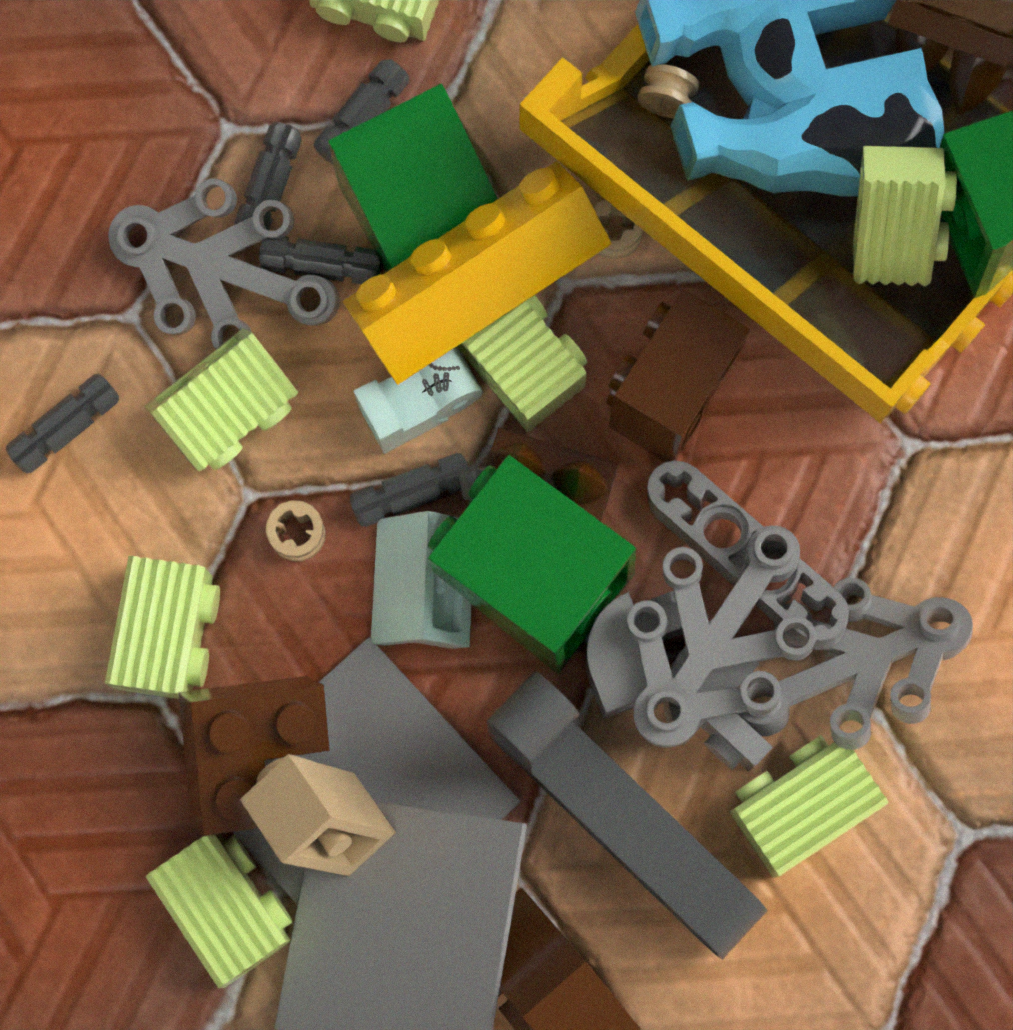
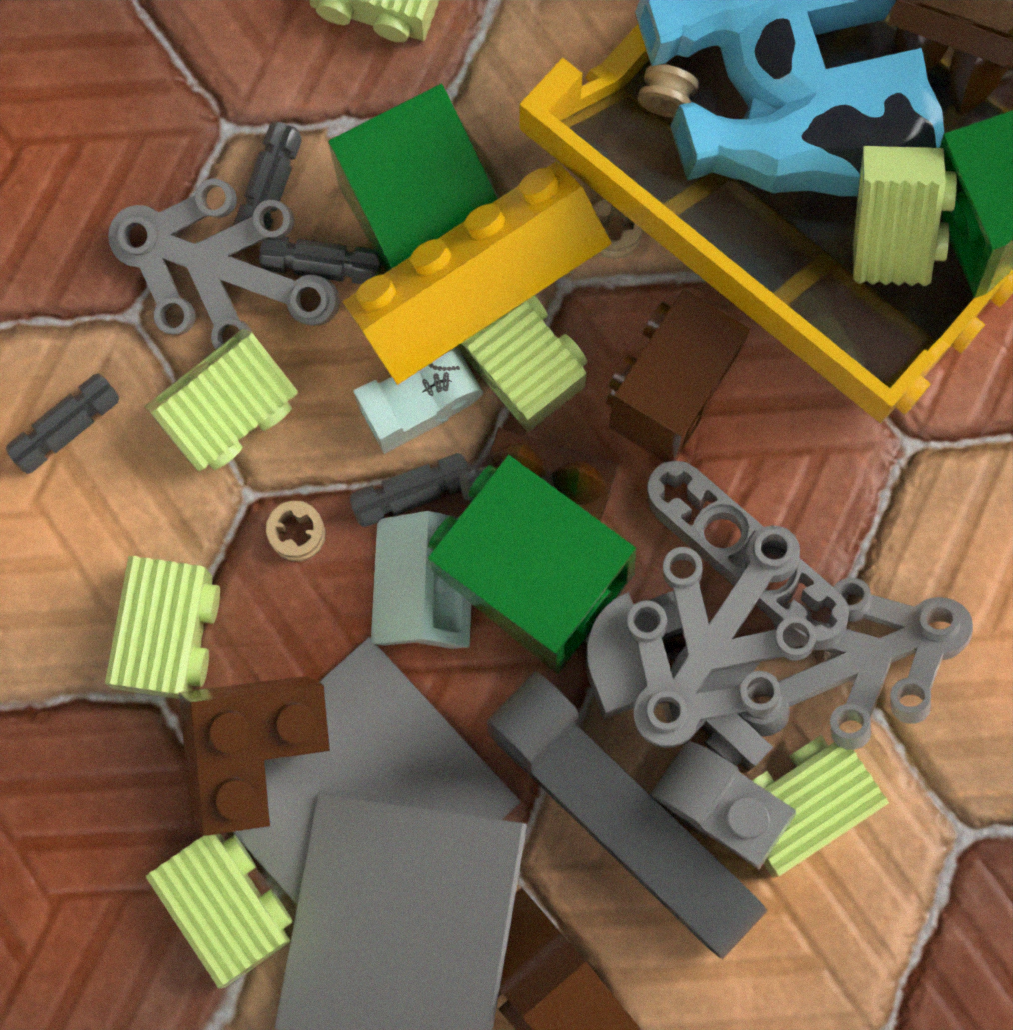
tan brick [240,754,396,876] -> none
dark grey axle [314,59,410,165] -> none
none -> light grey brick [649,741,796,869]

